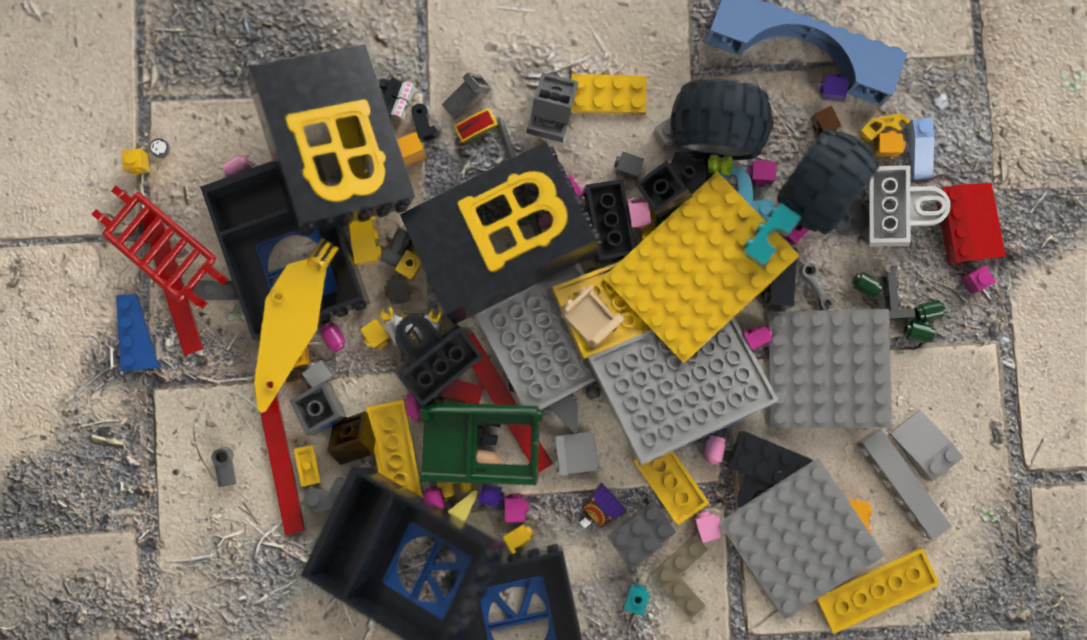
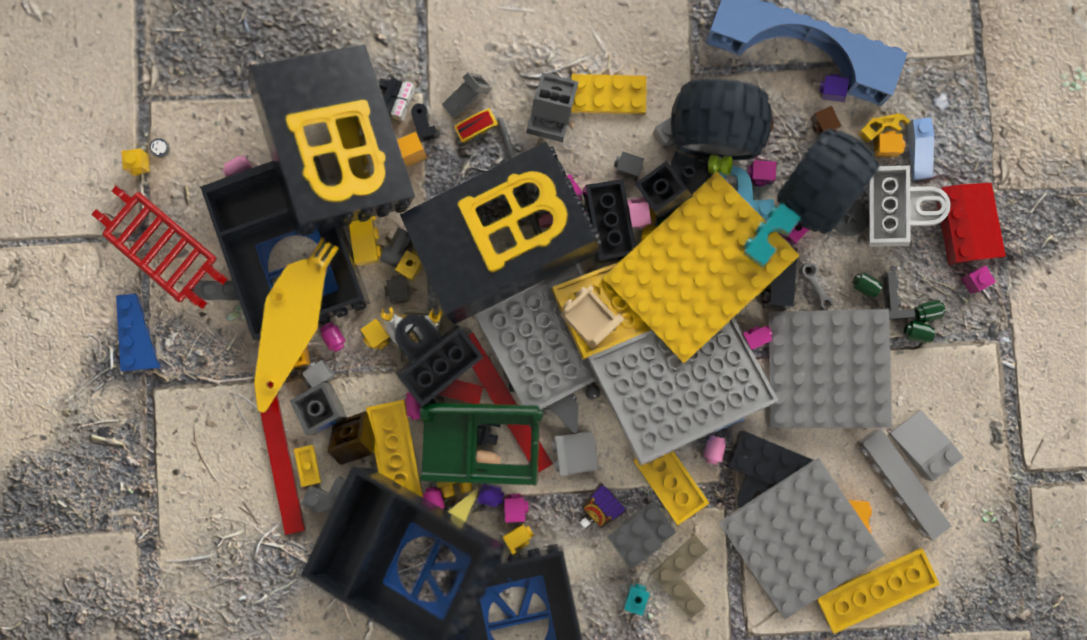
red tile [142,206,204,355] -> none
dark grey piece [211,447,237,487] -> none
bright pink brick [693,511,721,543] -> none

